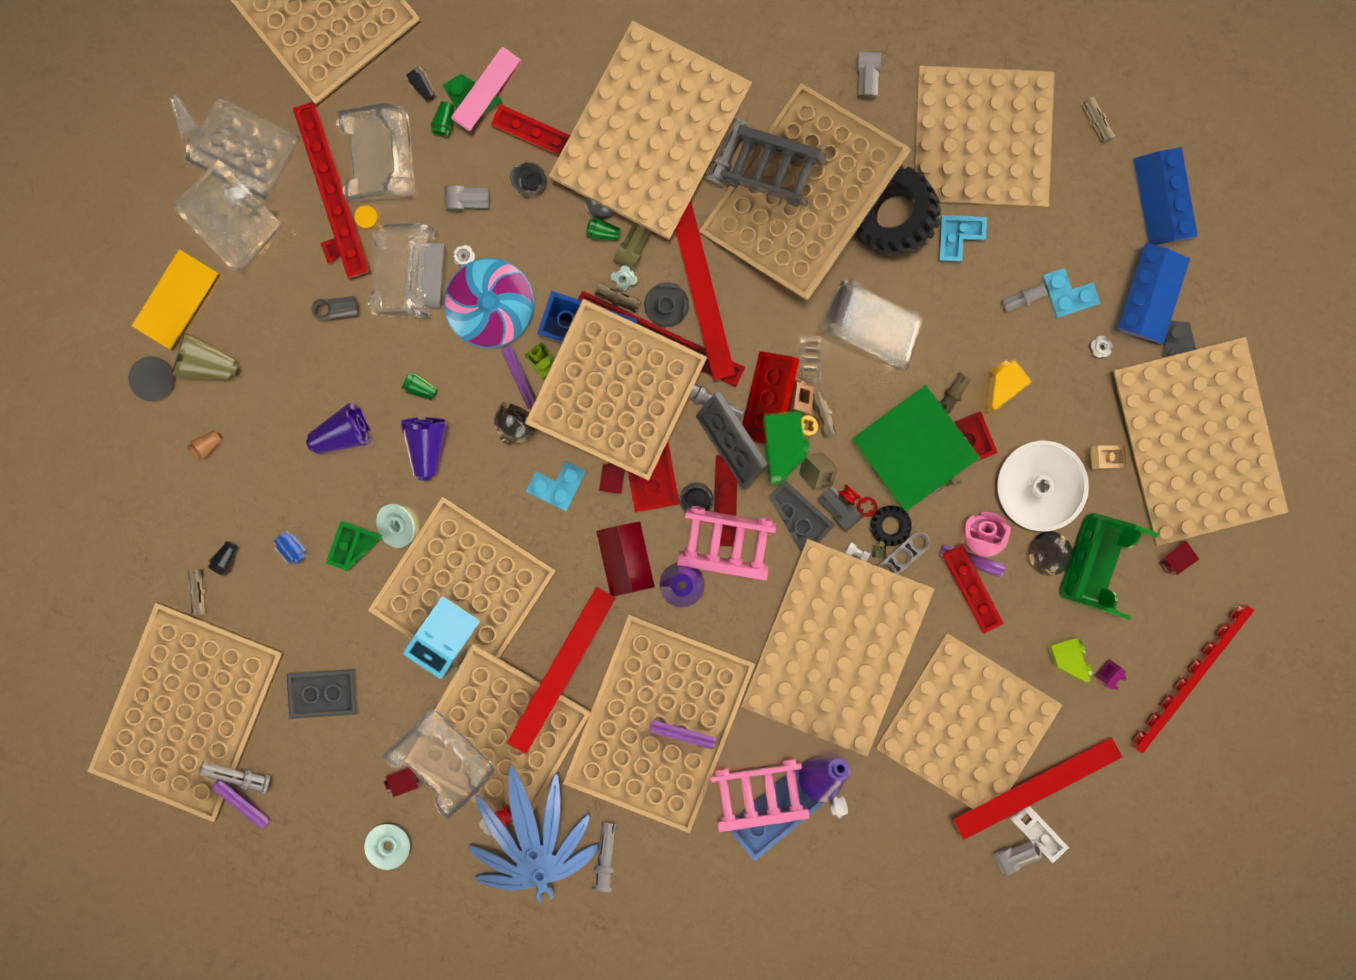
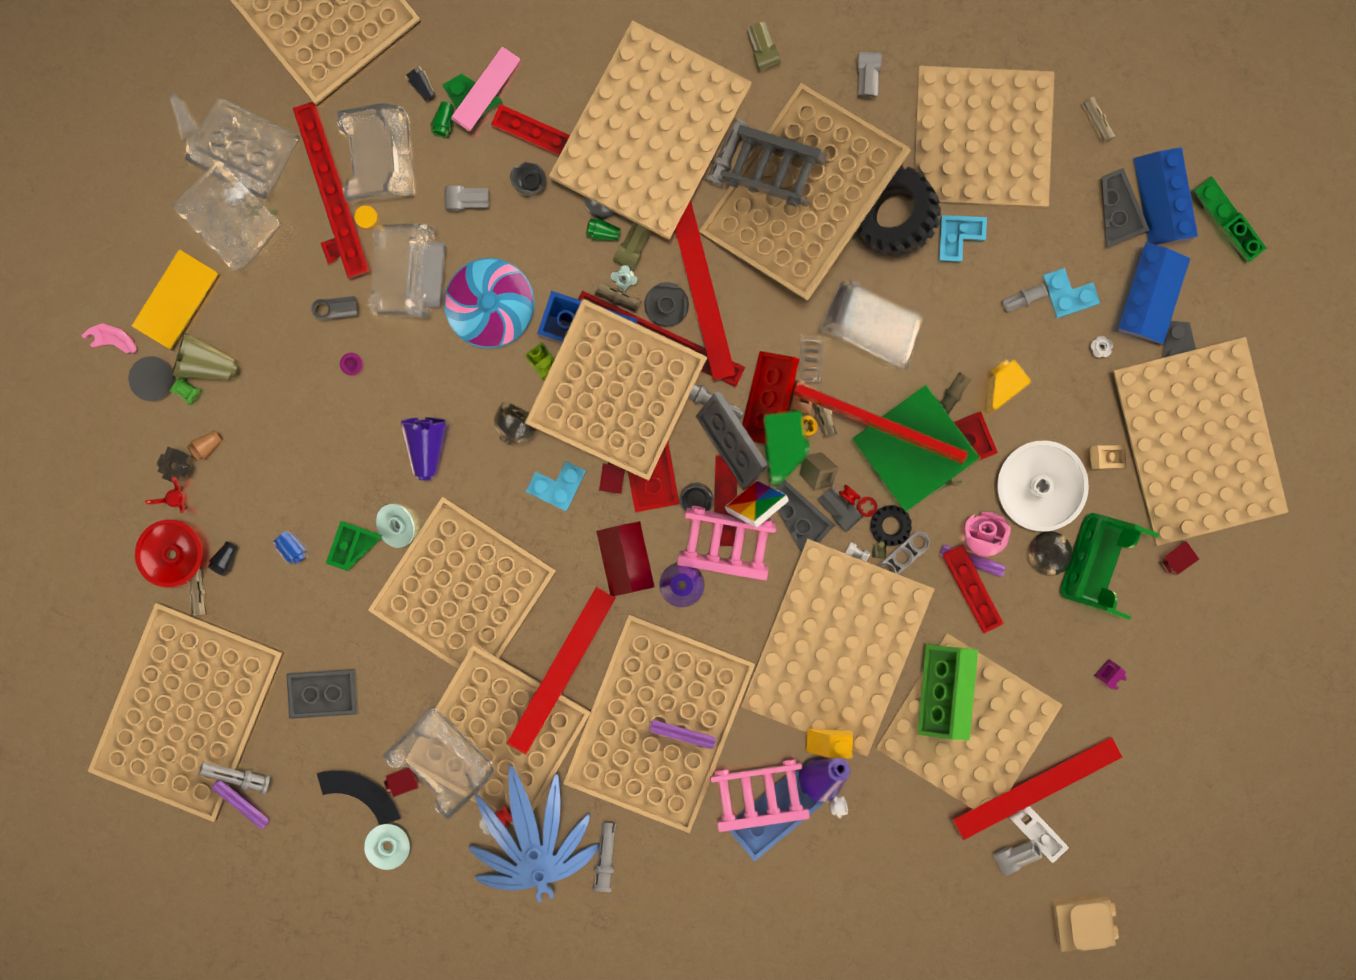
dark purple cone [306,402,372,454] -> none
green cone [401,372,437,400] -> none
medium azure slope [403,596,480,679] -> none
white plate [453,245,475,267] -> none
medium lavender axle [501,346,536,409] -> none
lime slope [1049,637,1092,682] -> none
red plate [1132,604,1255,754] -> none
none -> bright pink piece [82,324,137,354]
none -> red dish [135,520,203,588]
none -> red plant [145,477,186,513]
none -> clear smoke brick [157,447,192,483]
none -> bright green bush [170,377,200,405]
none -> black tile [316,770,402,825]
none -> magenta tile [340,353,363,376]
none -> tile [725,480,789,528]
none -> olive piece [747,22,781,71]
none -> red tile [794,383,968,464]
none -> yellow slope [806,729,853,759]
none -> bright green slope [917,644,978,741]
none -> tan brick [1053,897,1119,952]
none -> dark grey wing [1102,168,1149,248]
none -> green slope [1192,176,1267,262]

